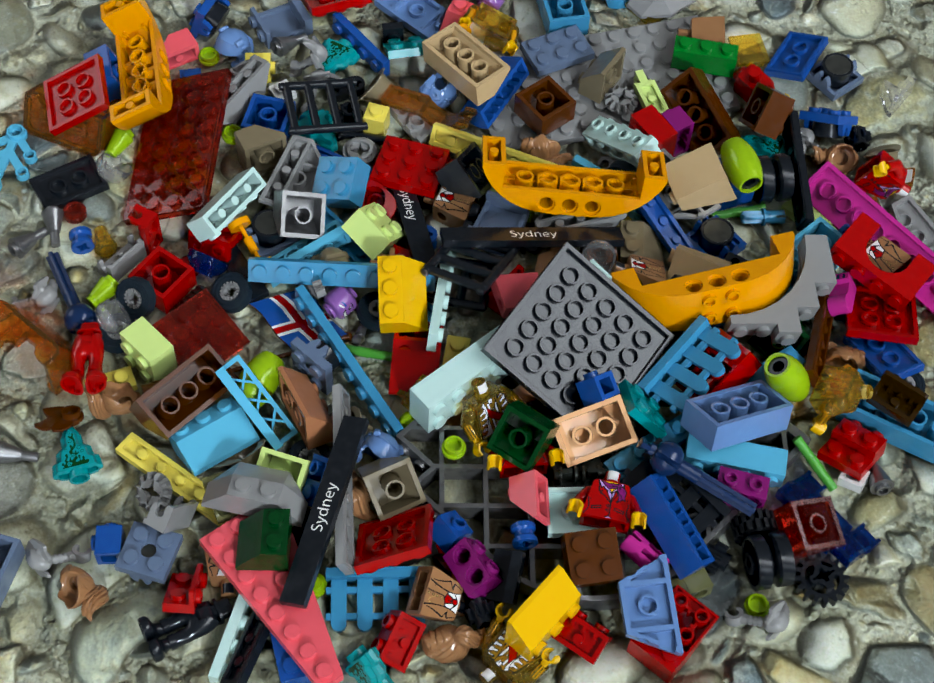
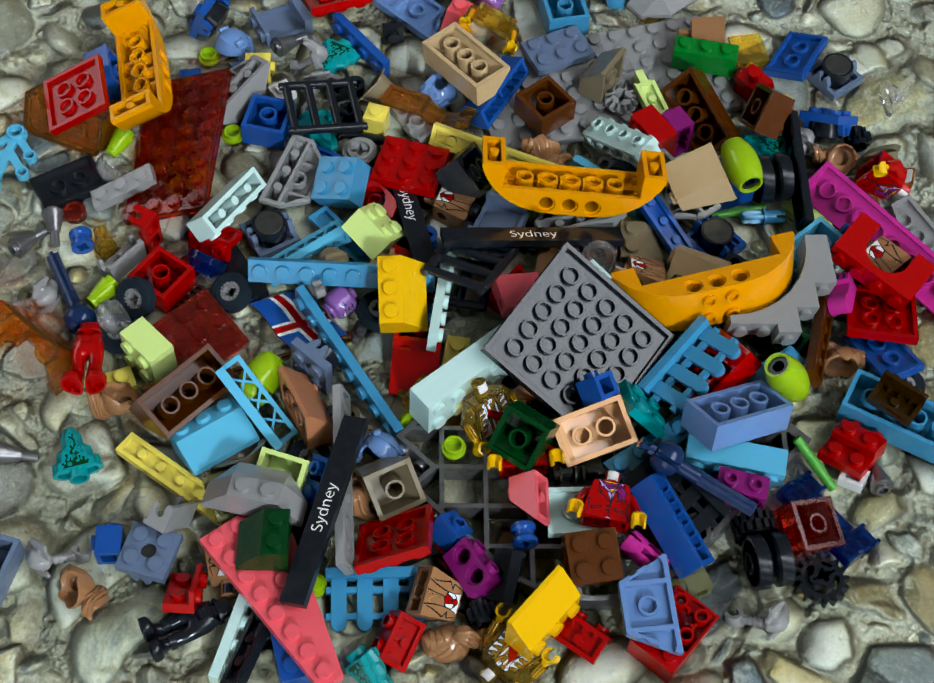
reddish brown plate [34,405,84,432] -> none
light grey gear [134,471,172,512] -> none
coral slope [164,28,200,70] -> none
light orange wheel [228,215,272,258] -> none
dark tan slope [234,124,287,175] -> none
flat silver slope [273,190,326,240] -> none
bright green piece [345,344,392,361] -> none
teal plate [383,36,424,59] -> none
clear yellow plate [483,36,508,52] -> none
black gear [704,541,732,574] -> none
lime plate [743,593,770,618] -> none
clear yellow torso [809,364,873,436] -> none
none -> light grey plate [90,163,158,213]

